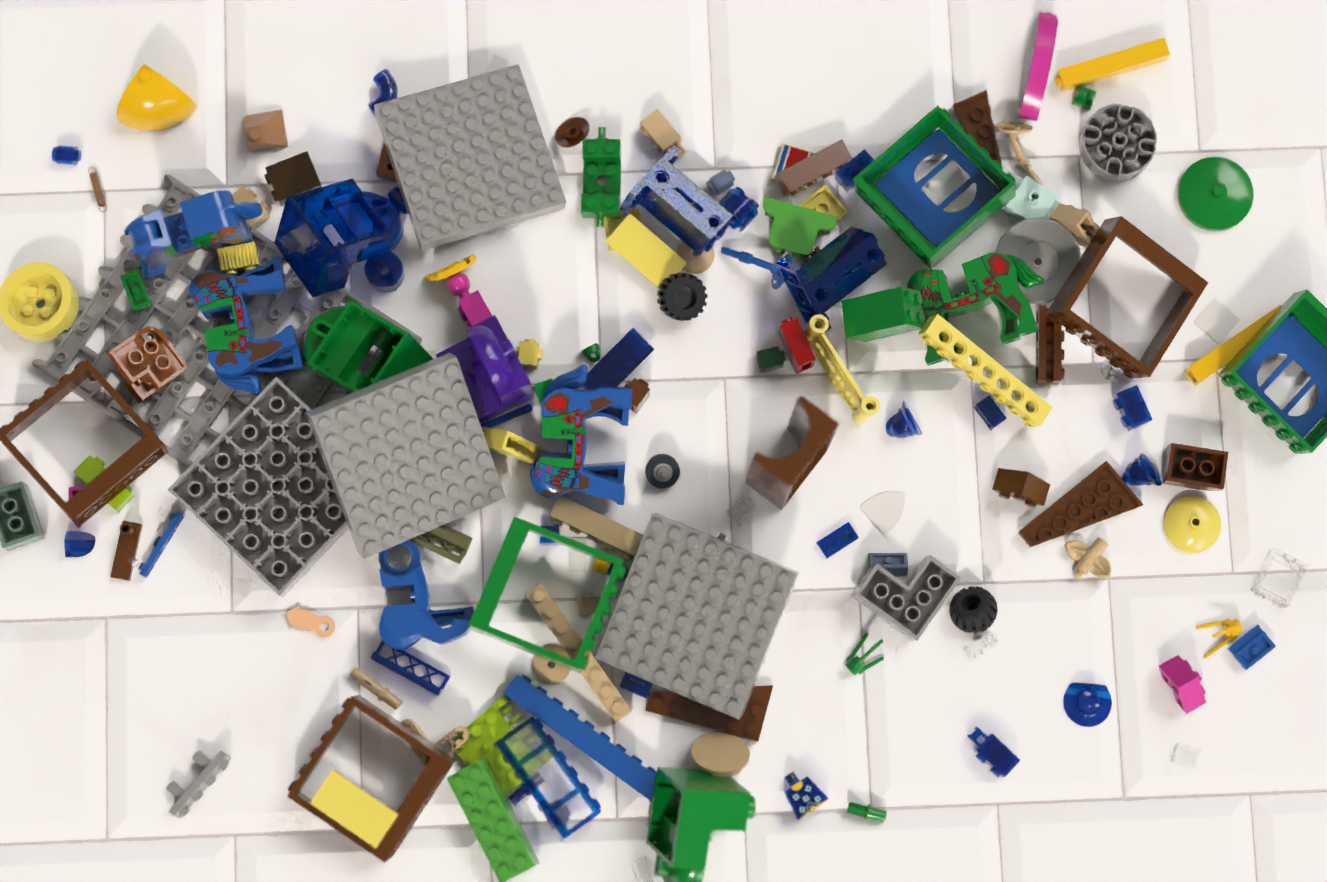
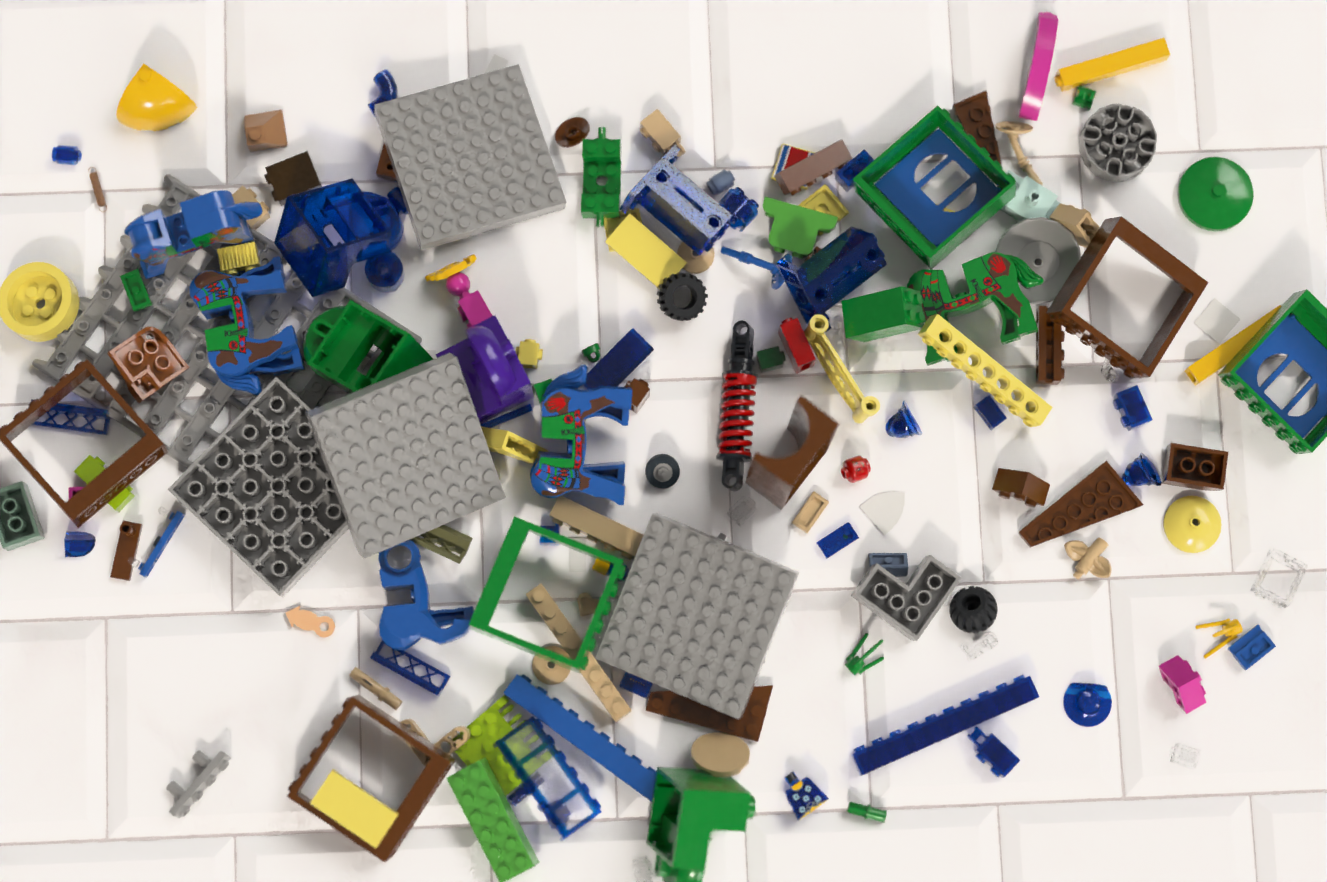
none -> clear blue fence [31,399,111,435]
none -> piece [716,320,758,492]
none -> tan tile [792,491,829,534]
none -> red head [841,455,871,483]
none -> clear blue brick [851,674,1040,776]

